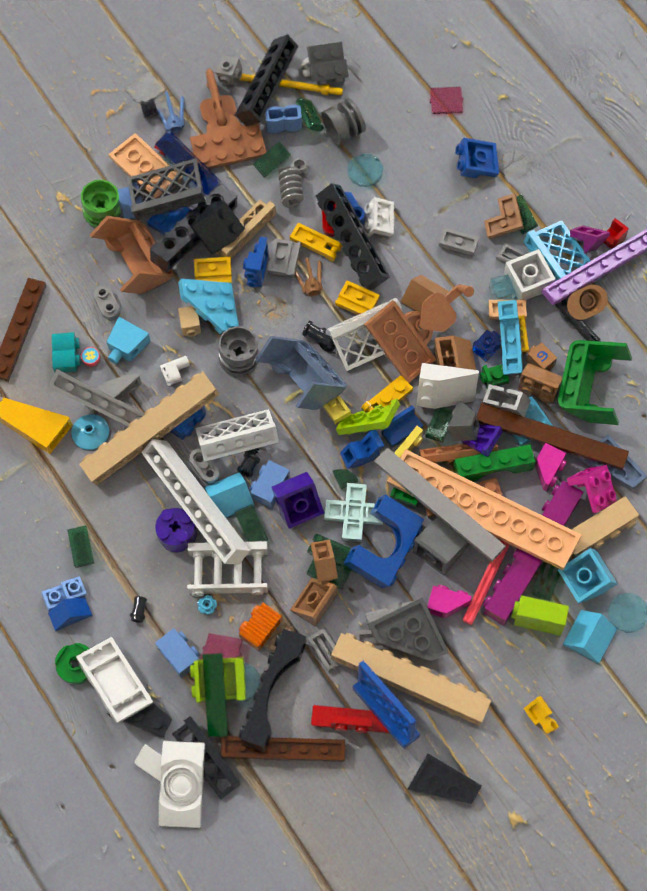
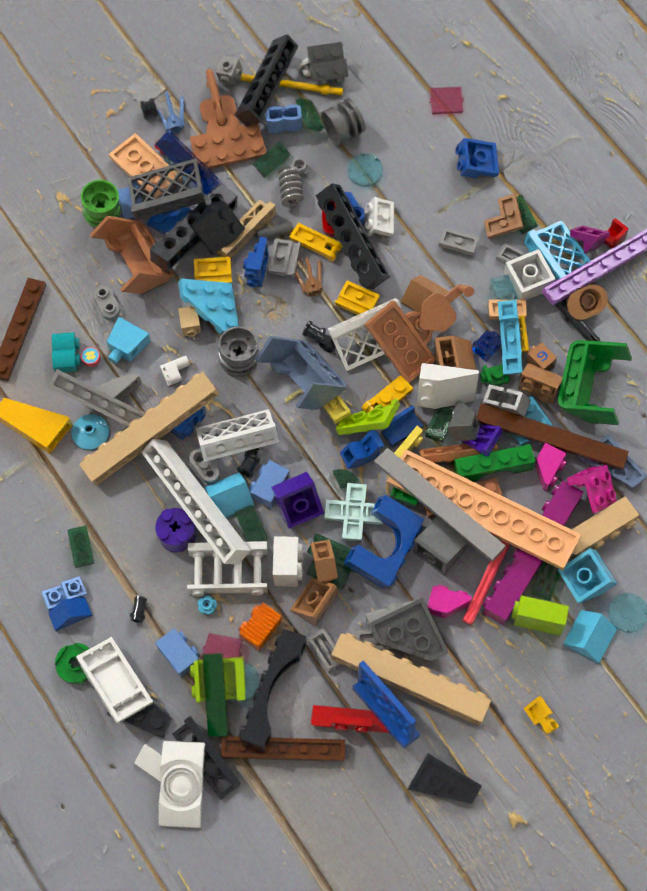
none -> dark grey piece [256,222,294,240]
none -> white brick [273,536,303,587]

